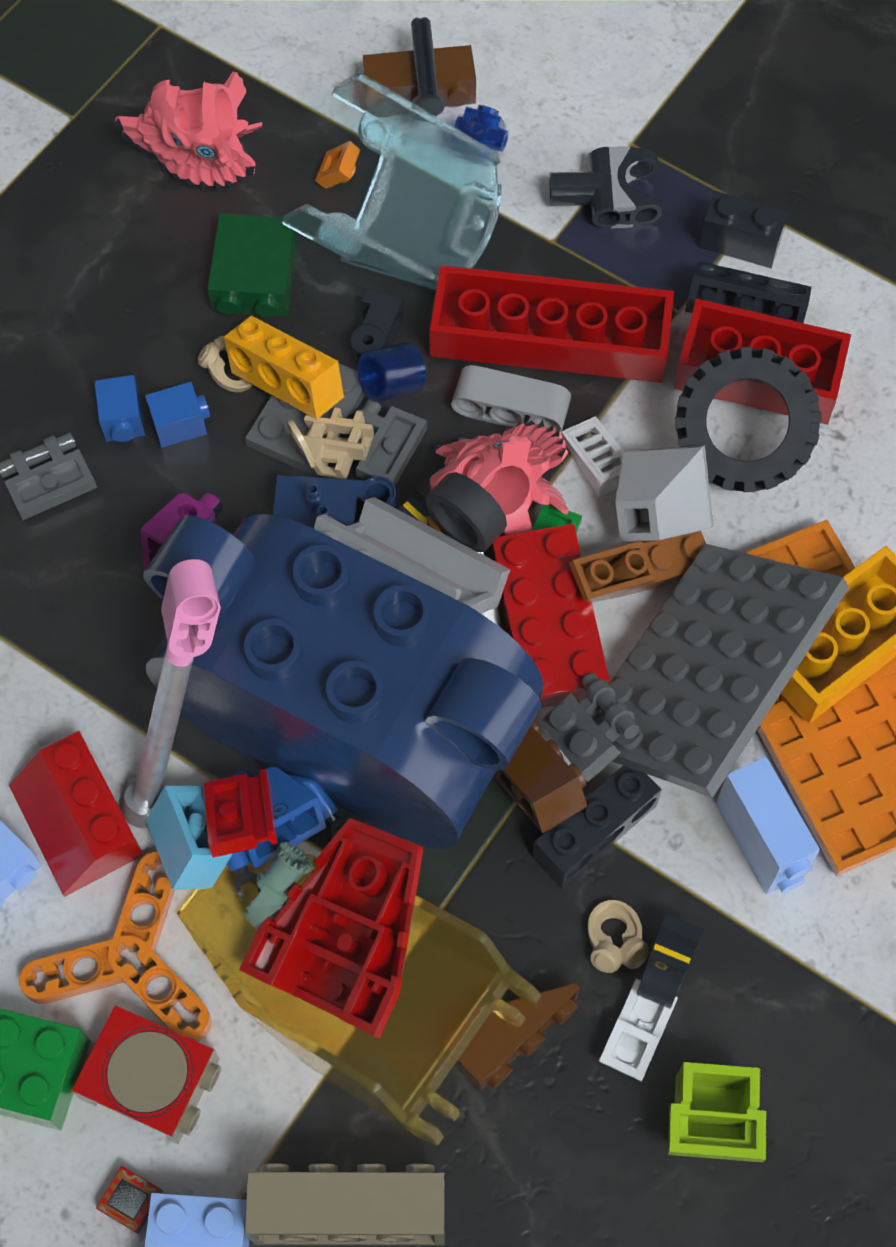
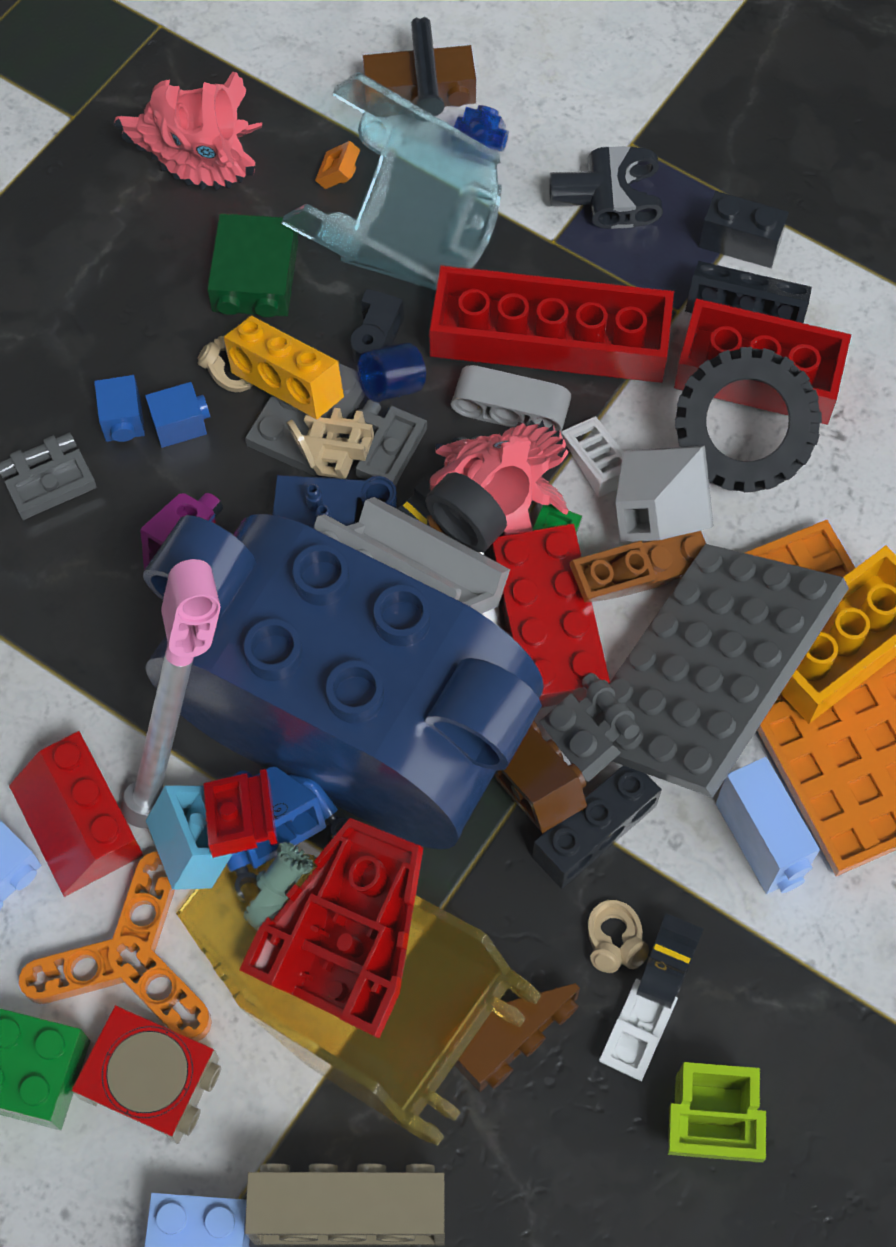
tile [96,1166,163,1234] -> none

